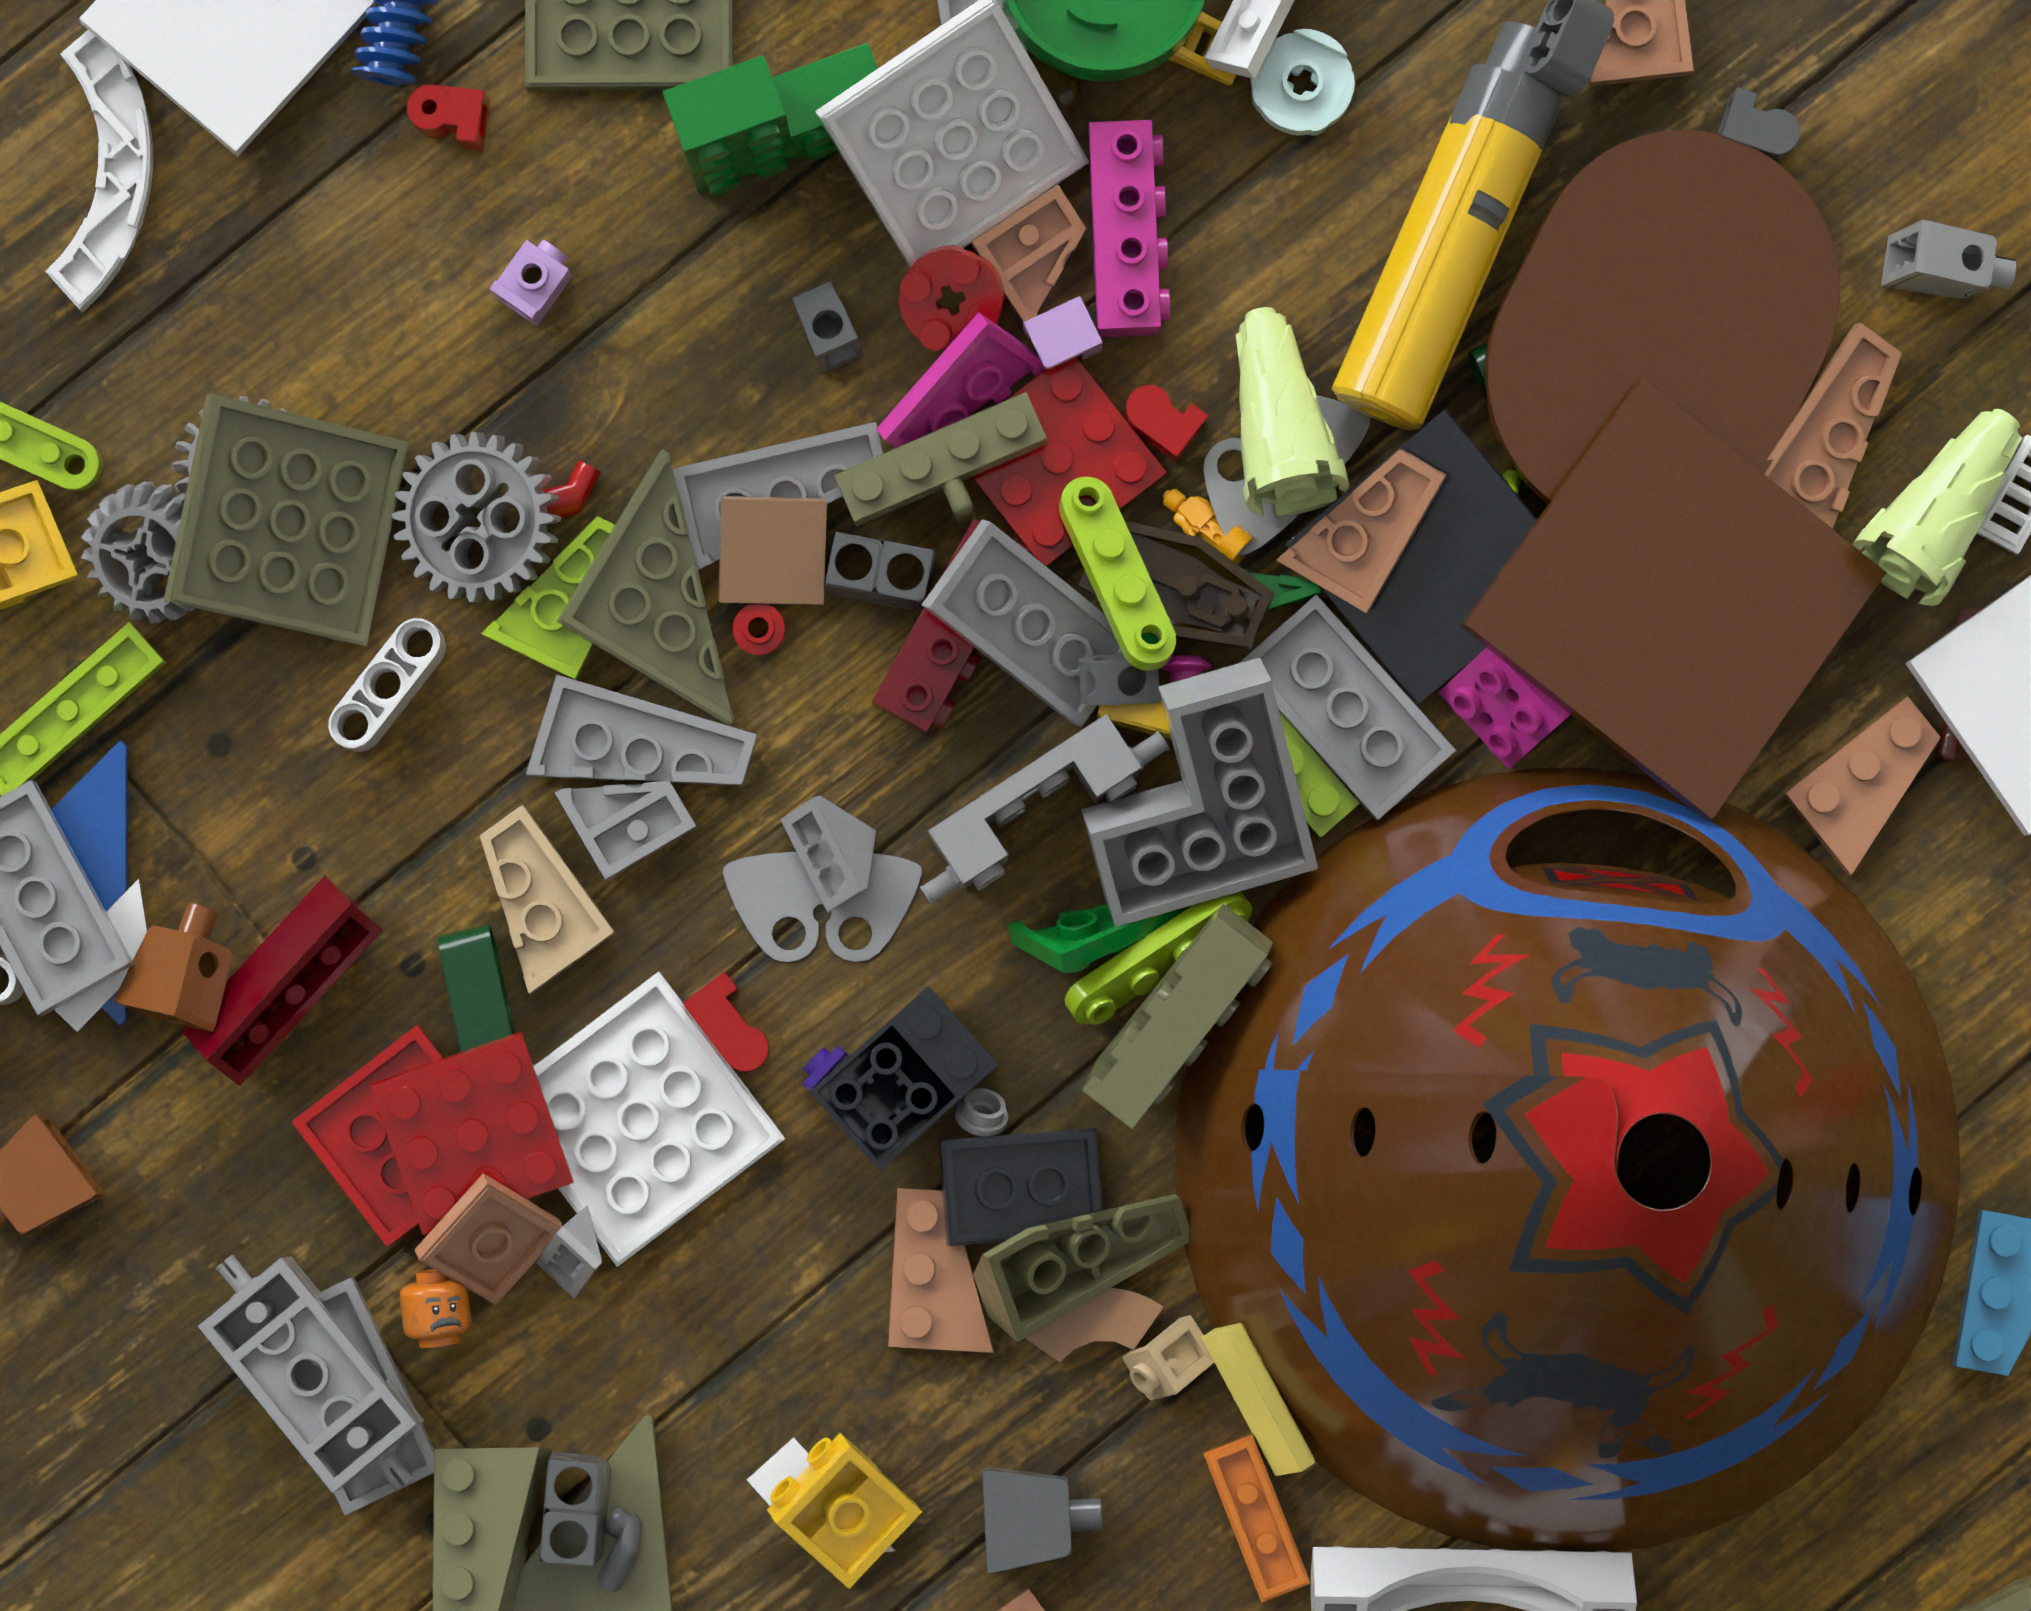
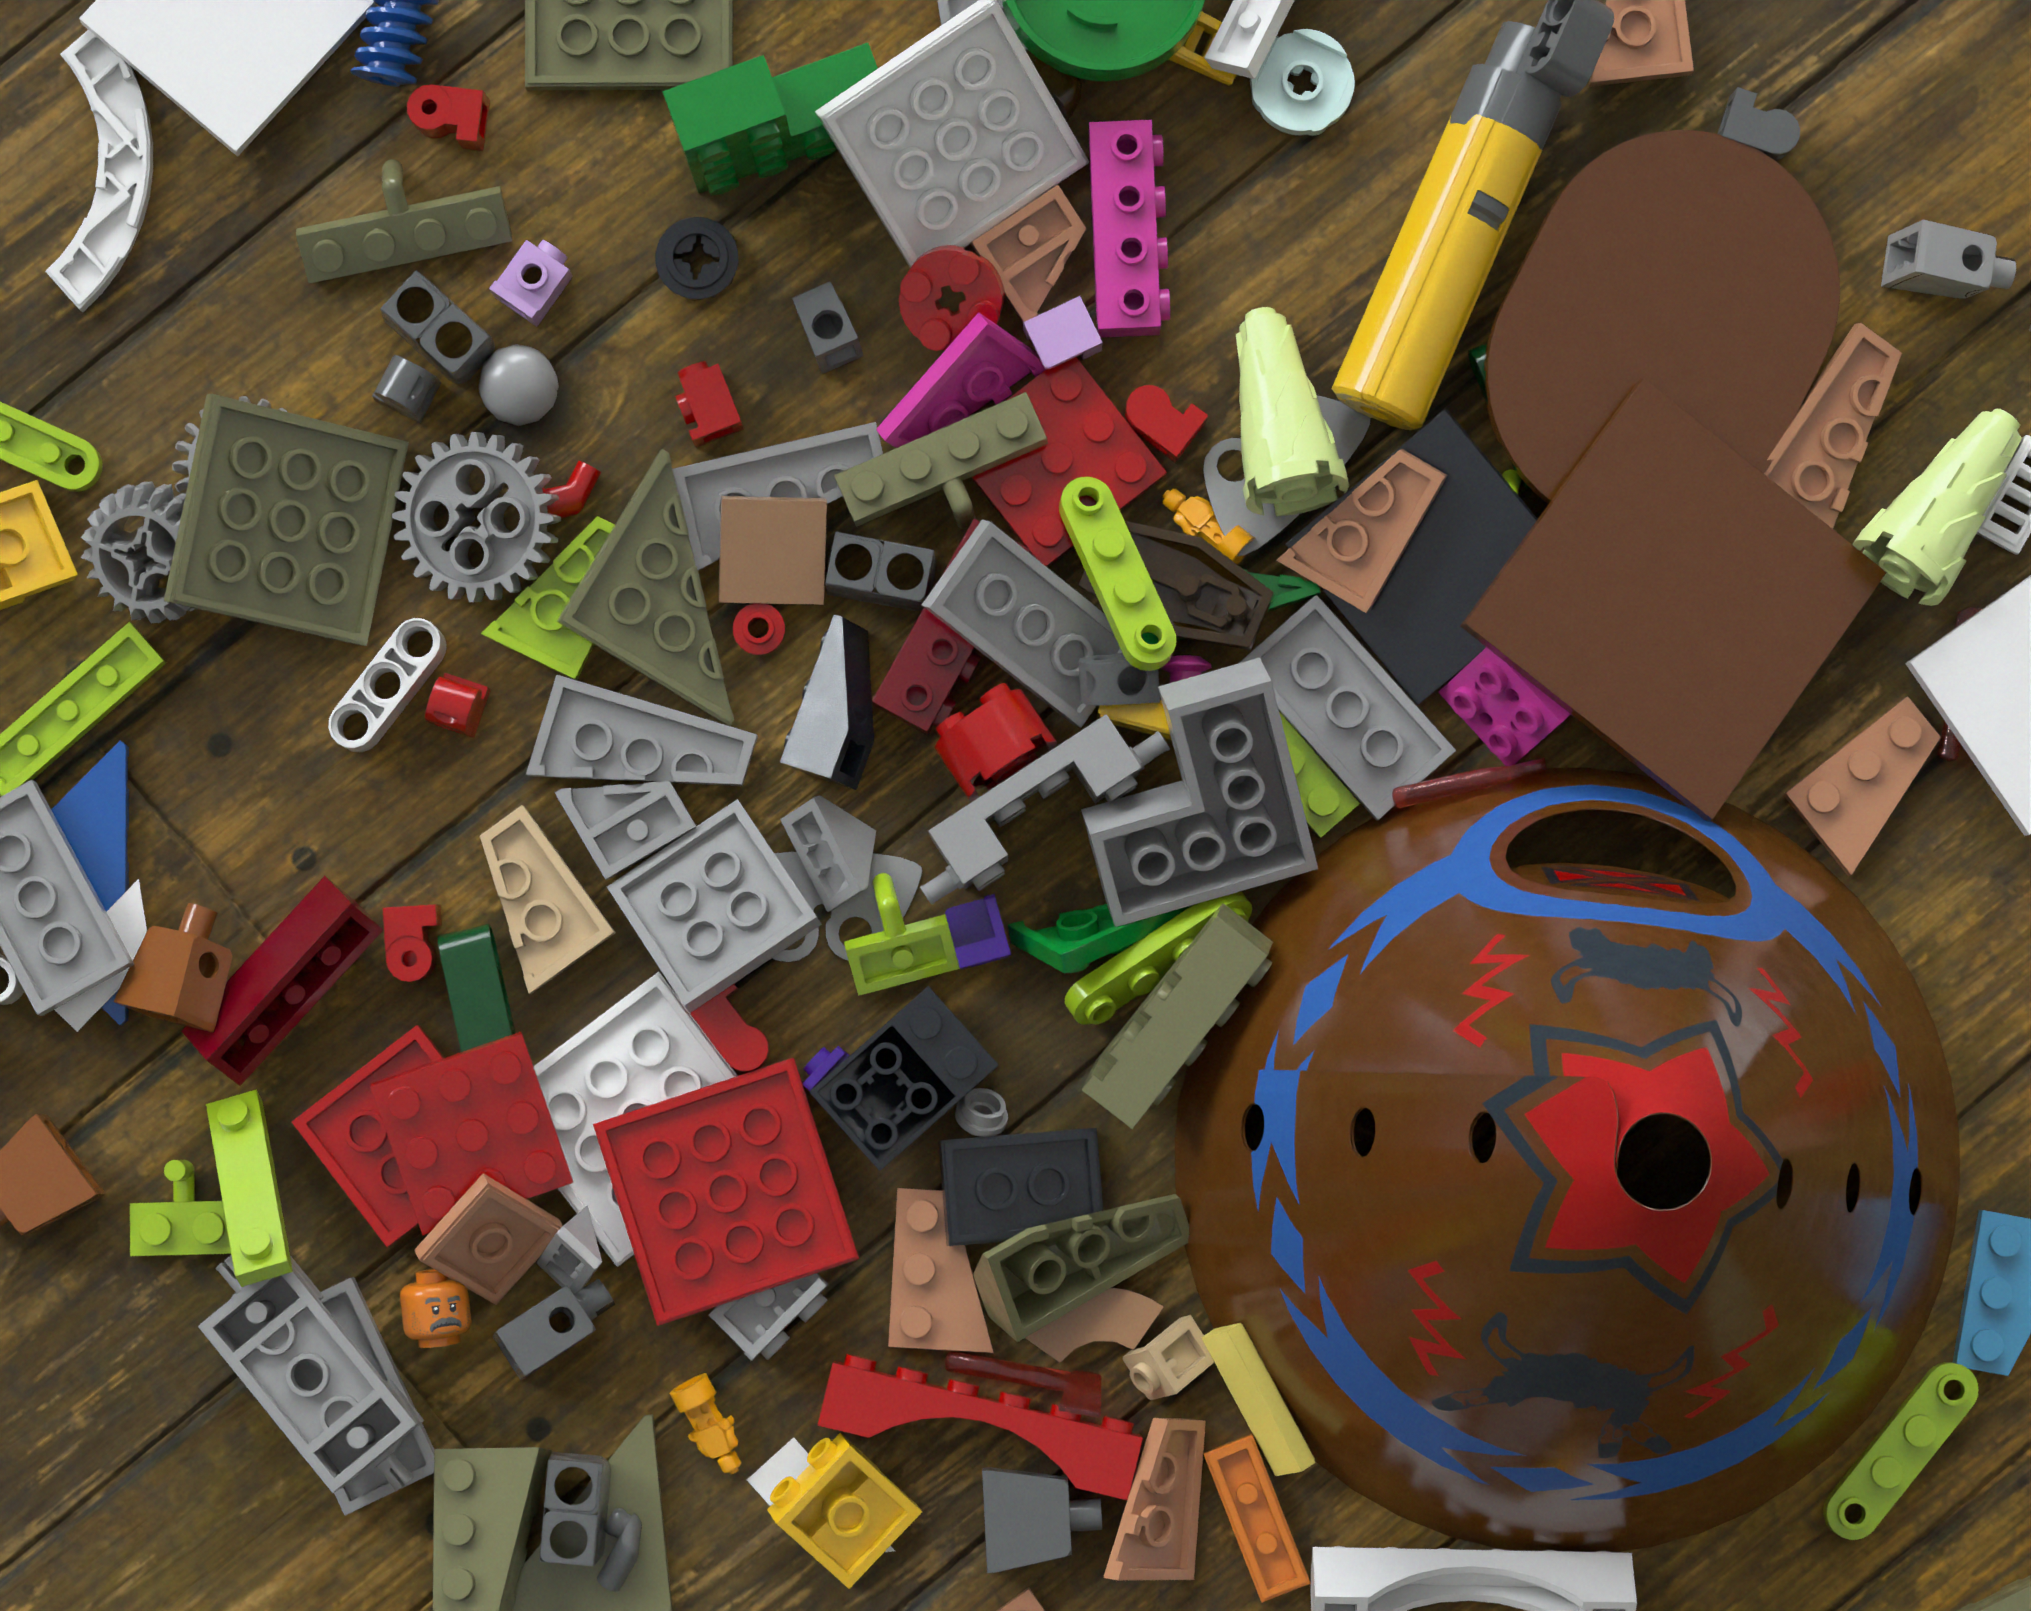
none -> lime plate [130,1160,231,1256]
none -> lime plate [206,1089,293,1287]
none -> olive plate [296,159,512,283]
none -> dark grey leg [372,355,441,423]
none -> dark grey piece [380,270,495,384]
none -> red leg [383,904,442,982]
none -> red leg [425,673,491,738]
none -> light grey hair [478,344,559,426]
none -> dark grey torso [492,1279,615,1380]
none -> red tile [593,1058,860,1326]
none -> light grey plate [607,799,822,1013]
none -> black gear [655,217,739,301]
none -> light orange piece [669,1373,741,1475]
none -> red brick [675,361,744,448]
none -> light grey bracket [709,1273,829,1361]
none -> slope [780,615,874,790]
none -> red arch [818,1354,1143,1500]
none -> lime plate [844,873,960,996]
none -> red brick [935,683,1057,801]
none -> dark purple panel [945,894,1011,970]
none -> clear red piece [945,1351,1101,1418]
none -> nougat wing [1103,1418,1206,1581]
none -> clear red piece [1392,758,1548,808]
none -> lime plate [1823,1362,1979,1540]

